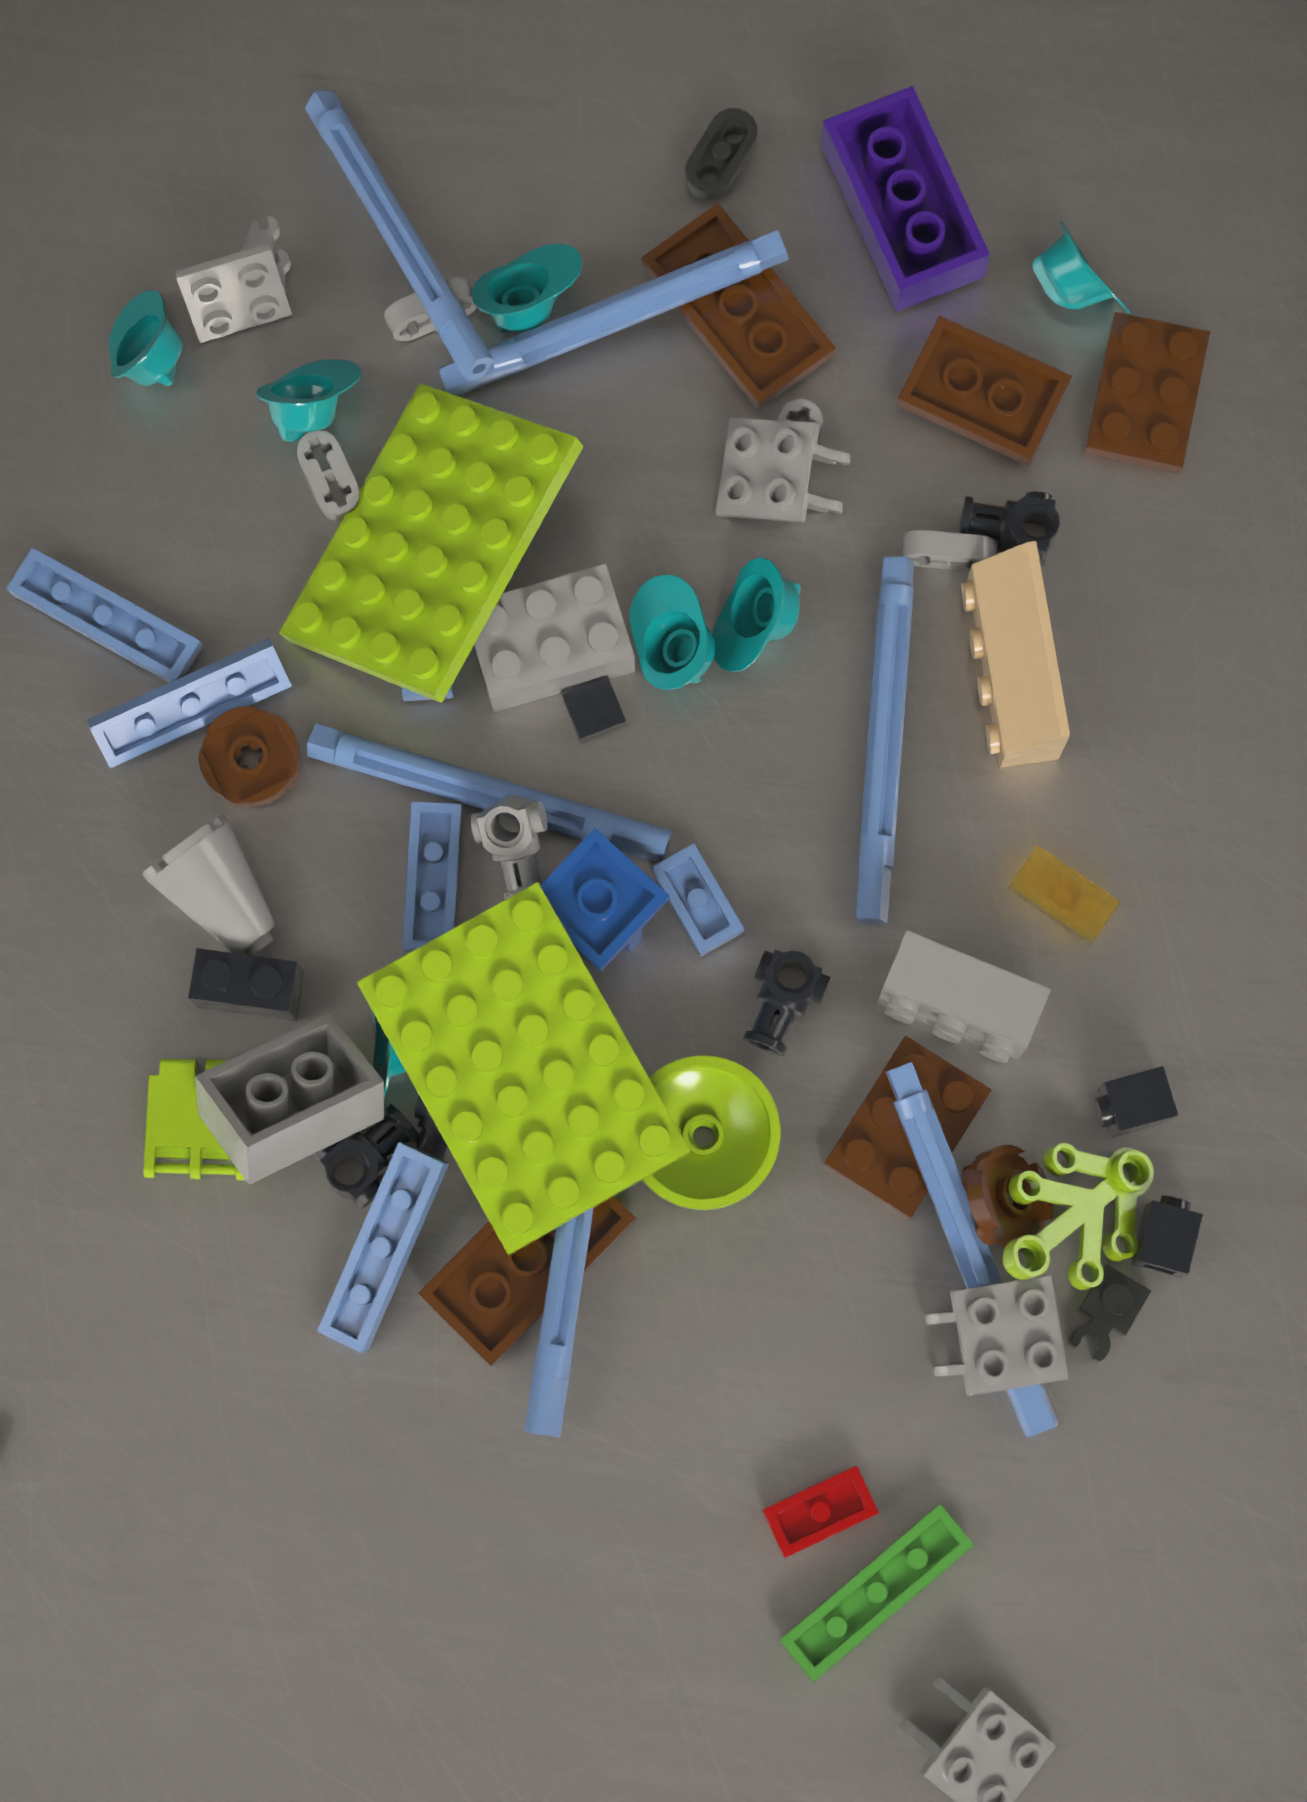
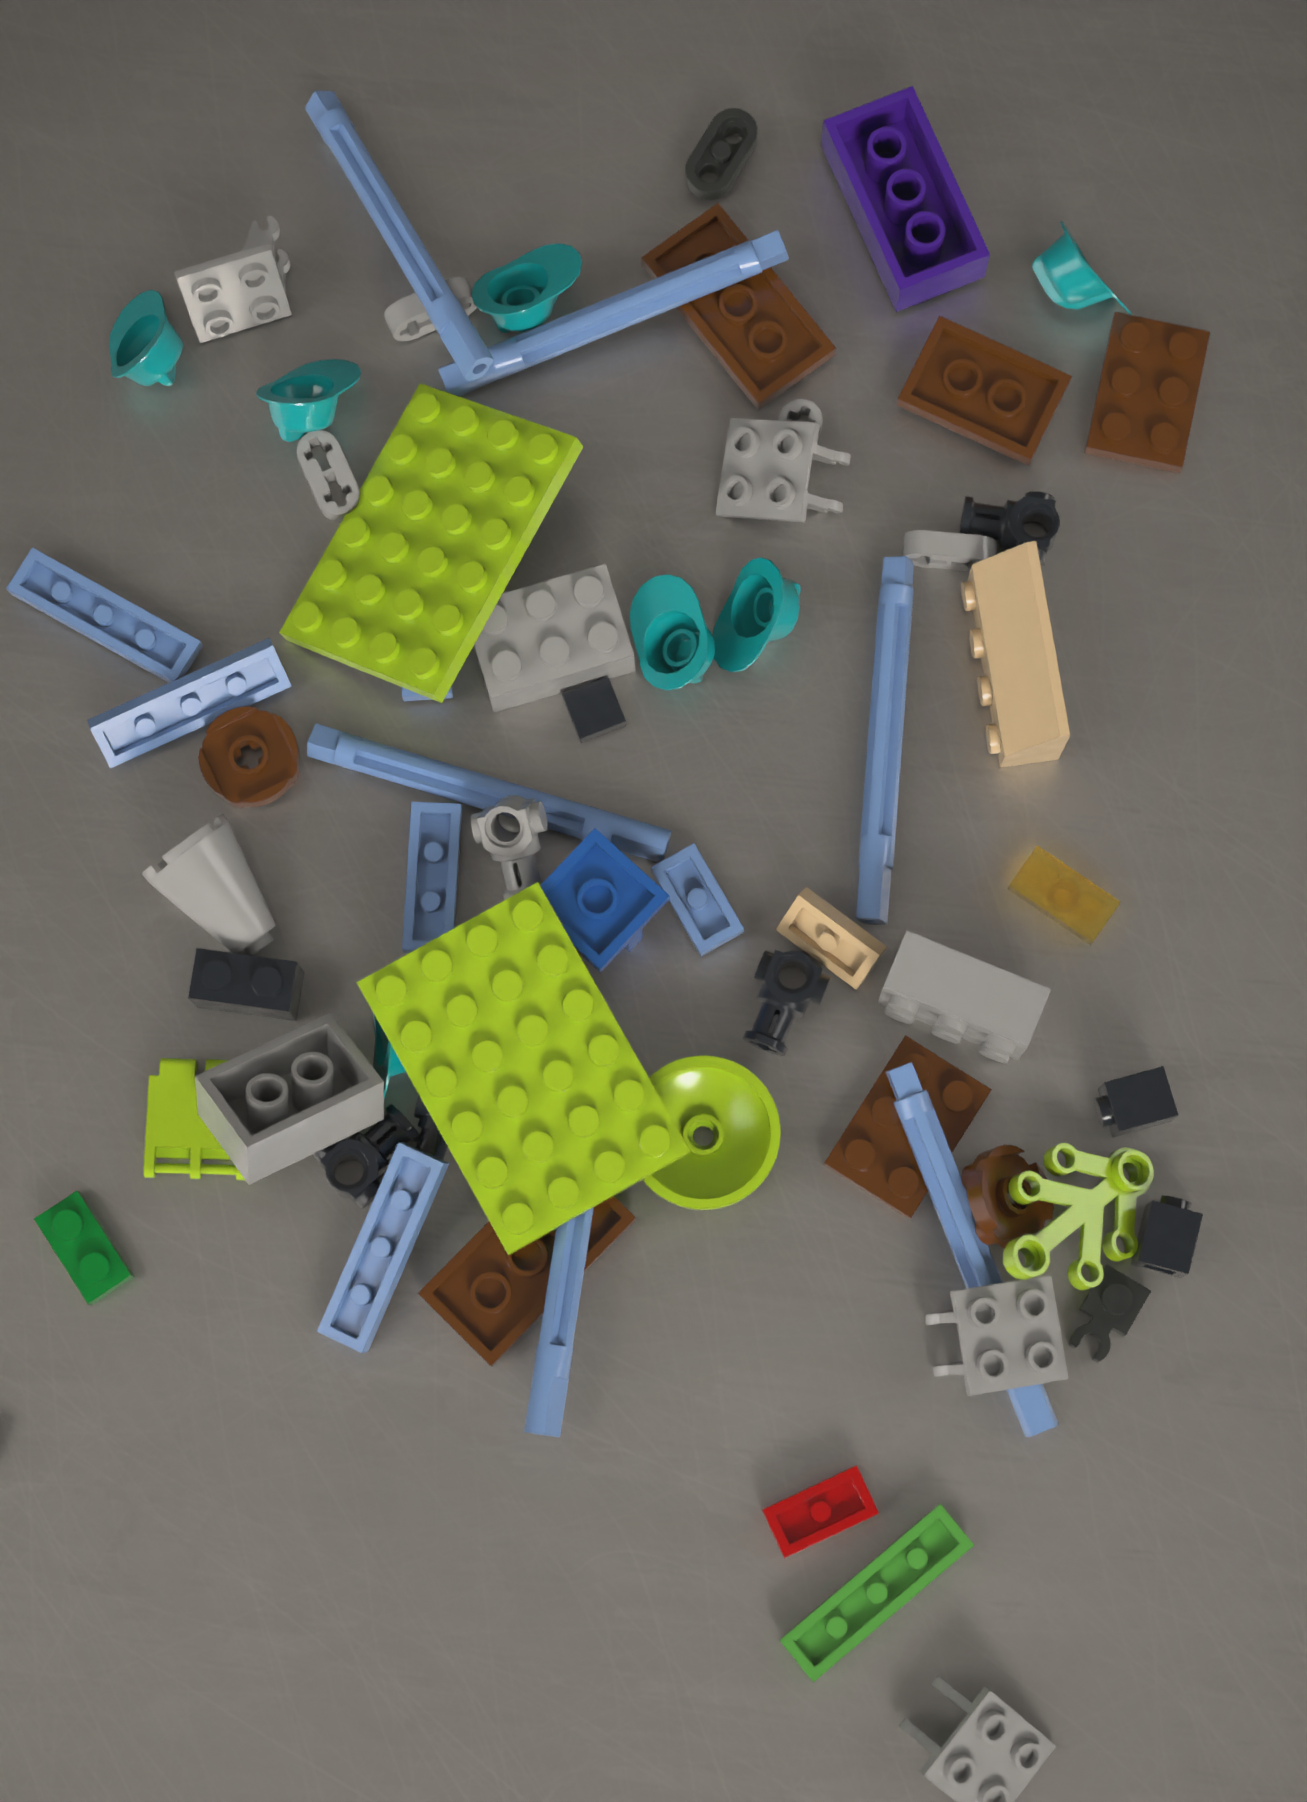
none -> green plate [34,1190,134,1306]
none -> tan plate [775,887,887,989]

